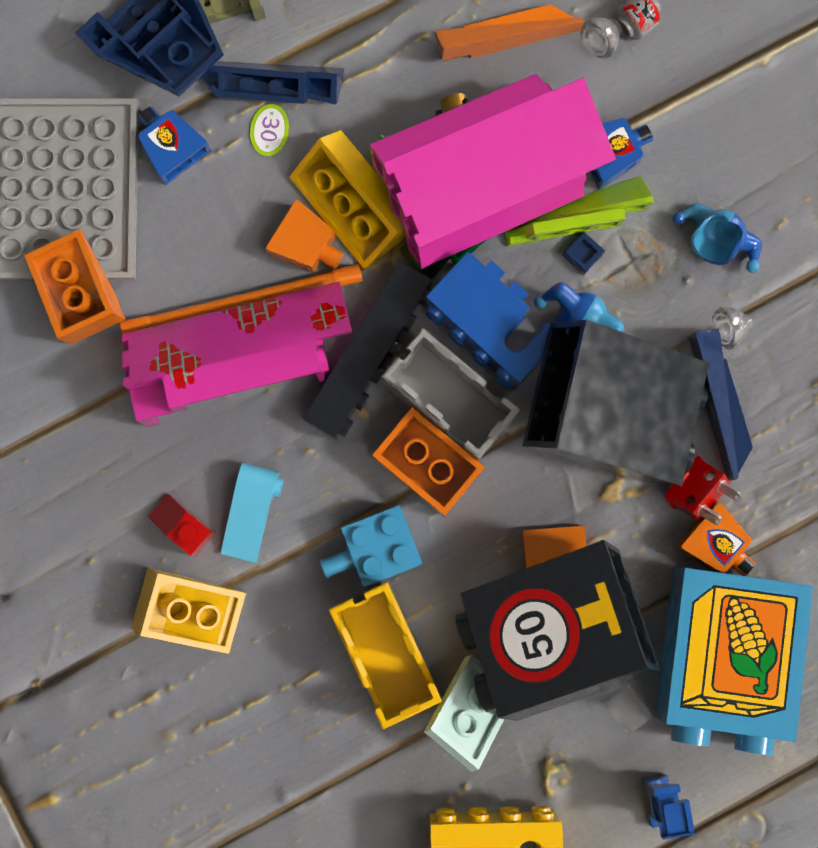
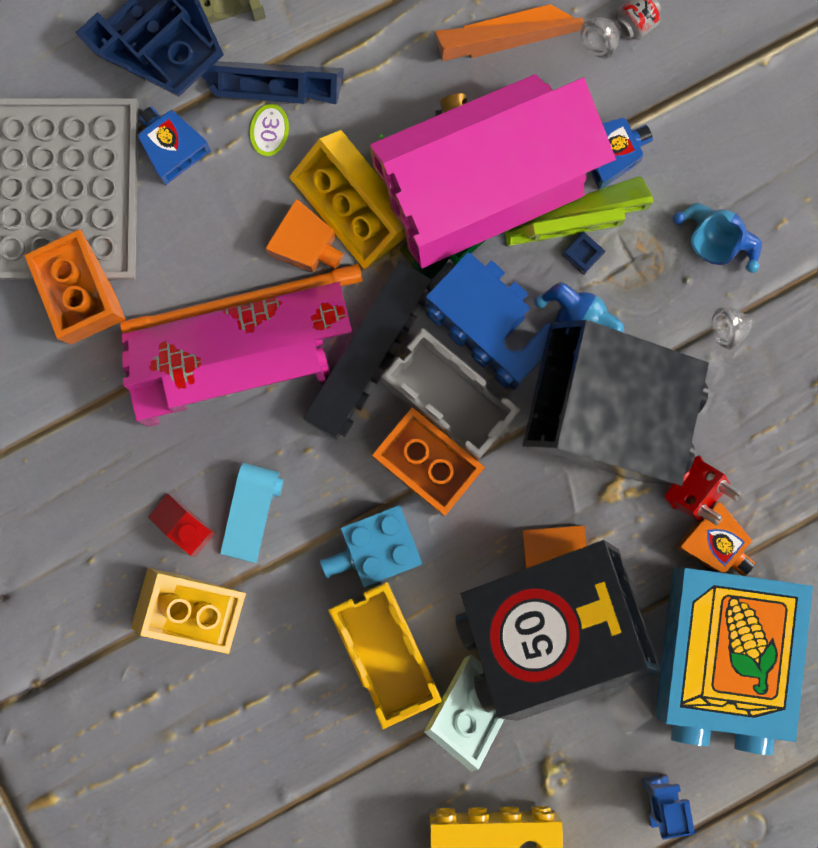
dark blue wedge [688,329,753,481] -> none

